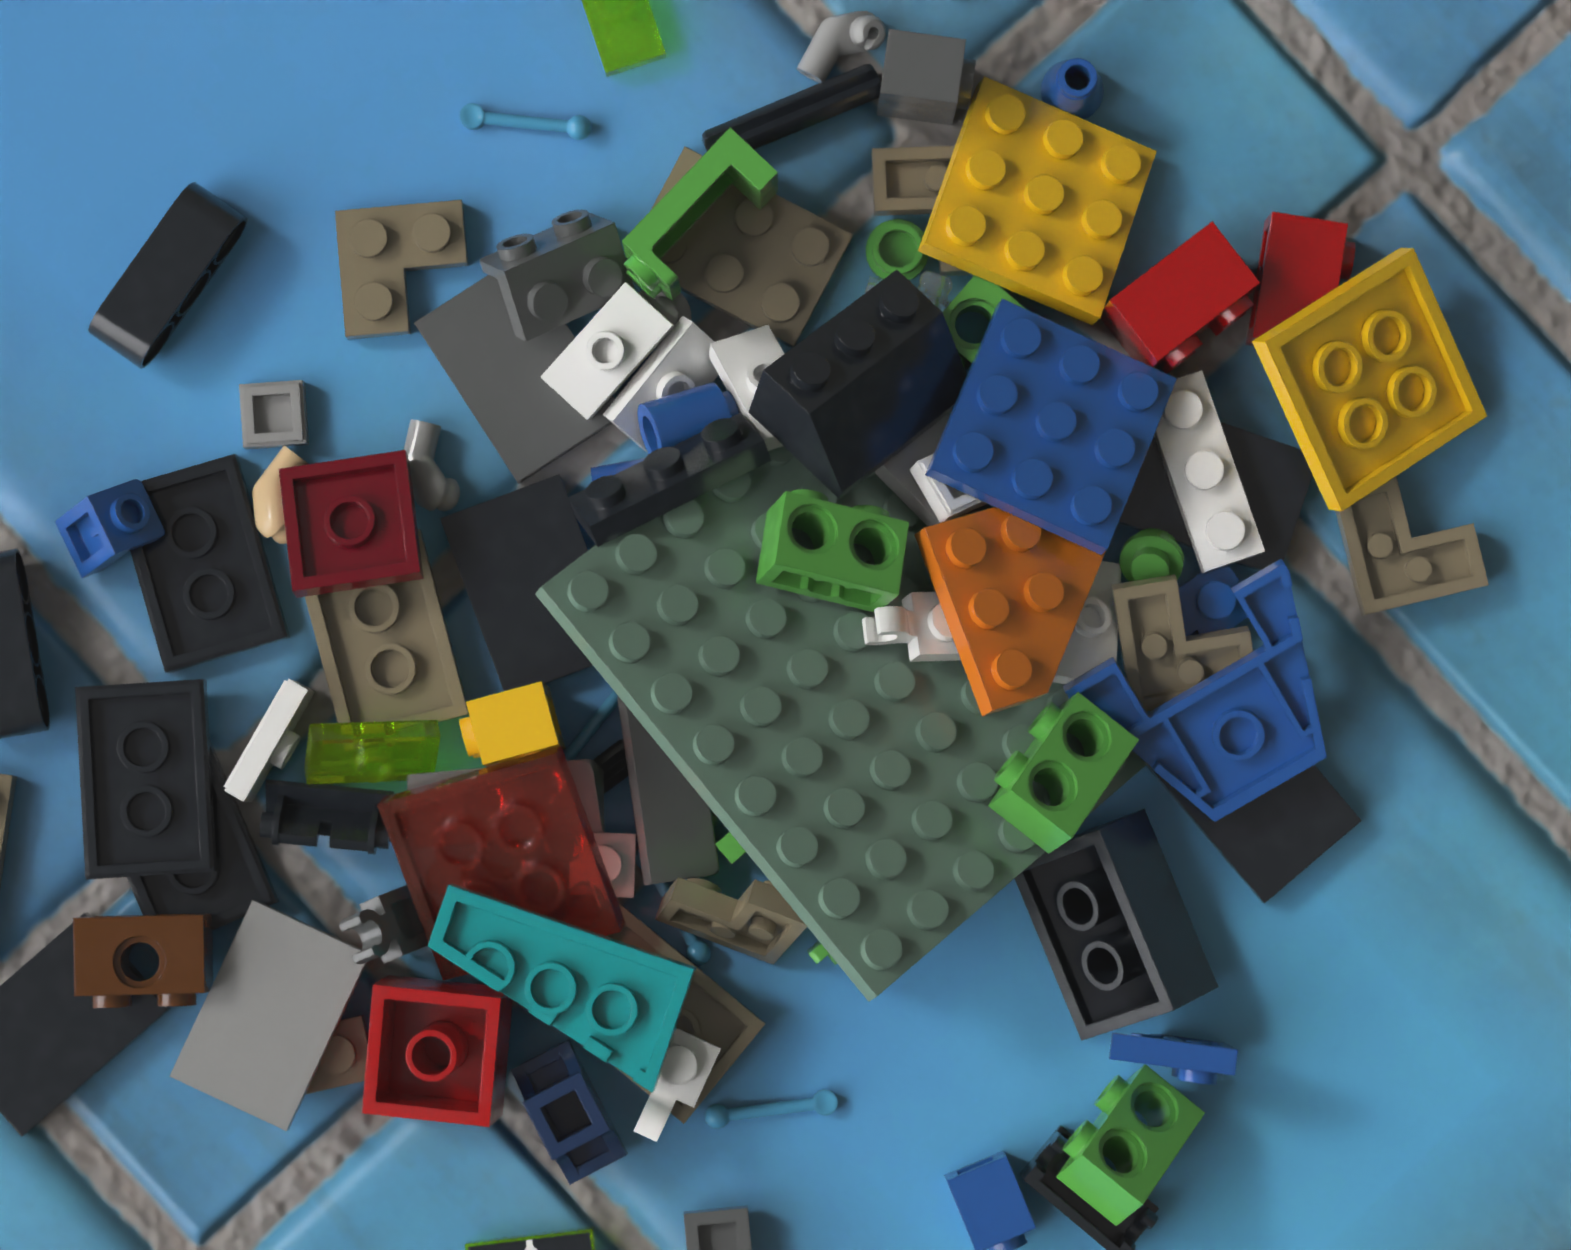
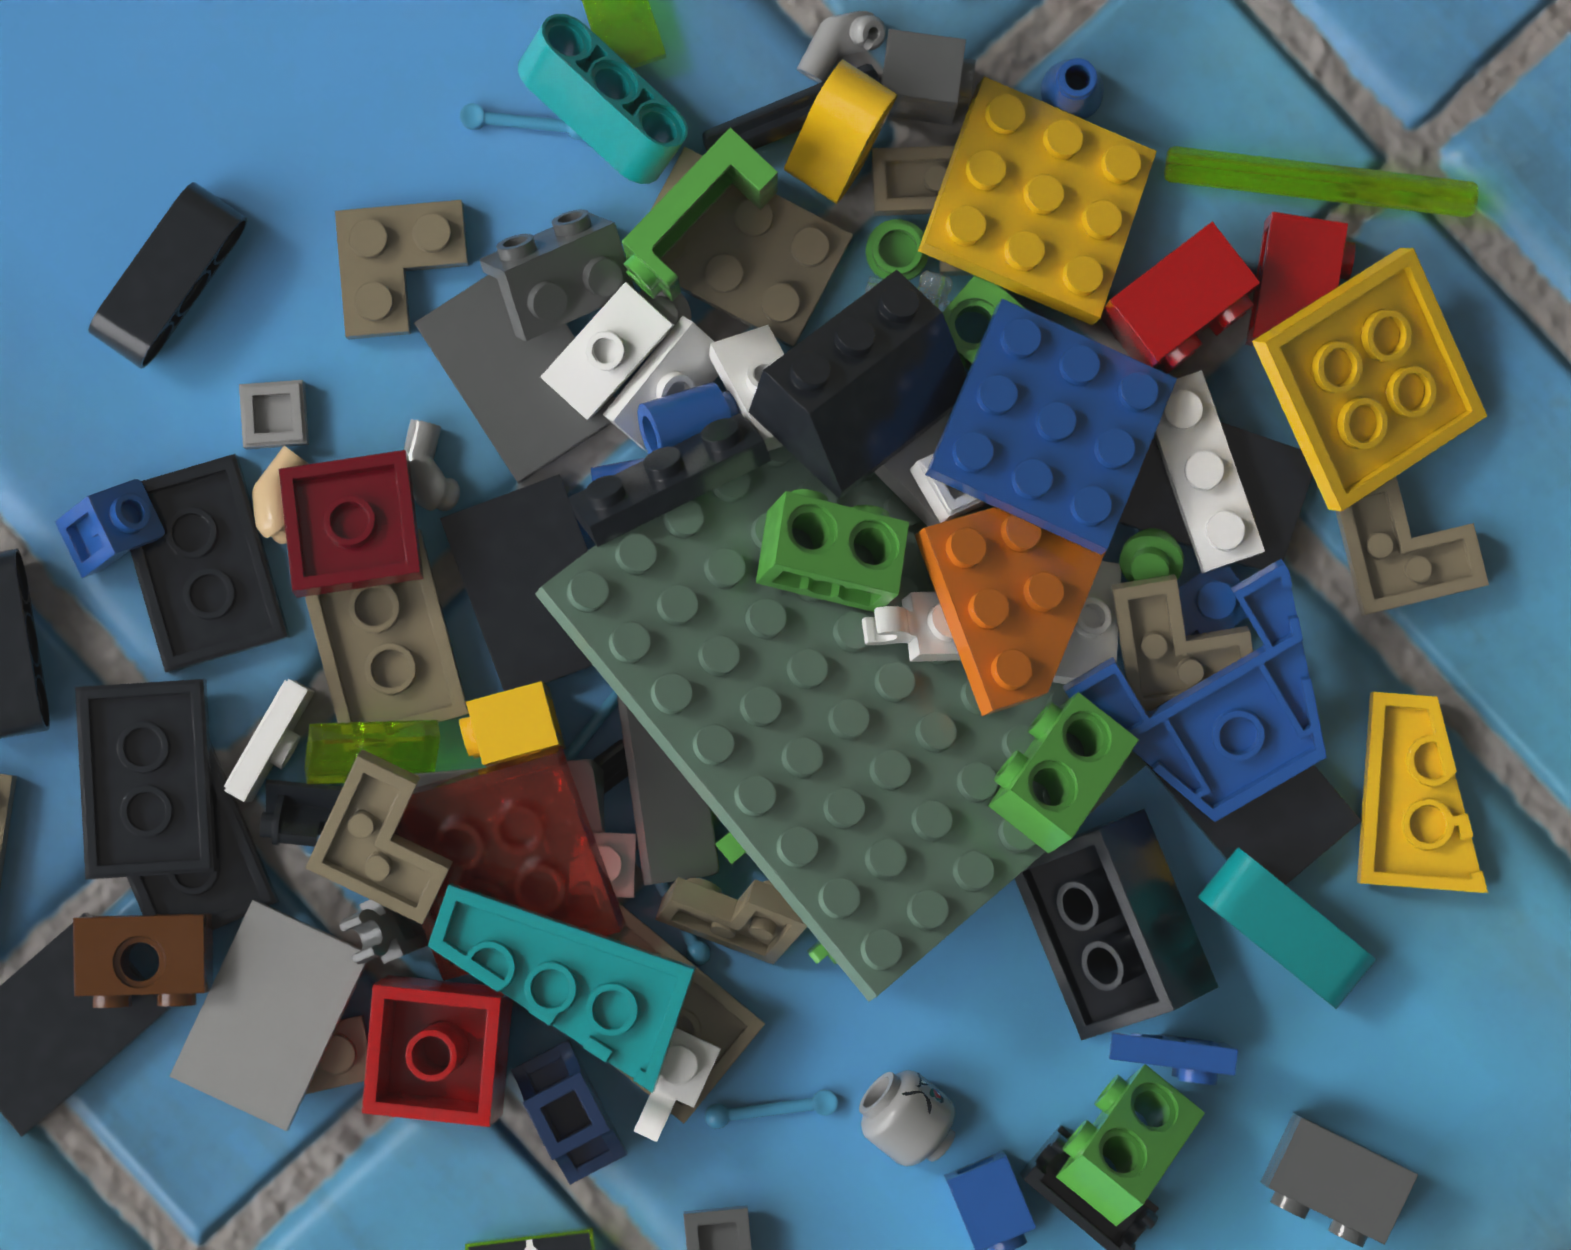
none -> dark tan plate [305,749,453,924]
none -> teal beam [518,14,688,184]
none -> yellow beam [783,59,898,204]
none -> light grey head [859,1070,955,1167]
none -> clear neon green axle [1164,146,1479,218]
none -> teal beam [1198,847,1377,1009]
none -> dark grey brick [1260,1113,1418,1248]
none -> yellow wing [1357,692,1488,893]

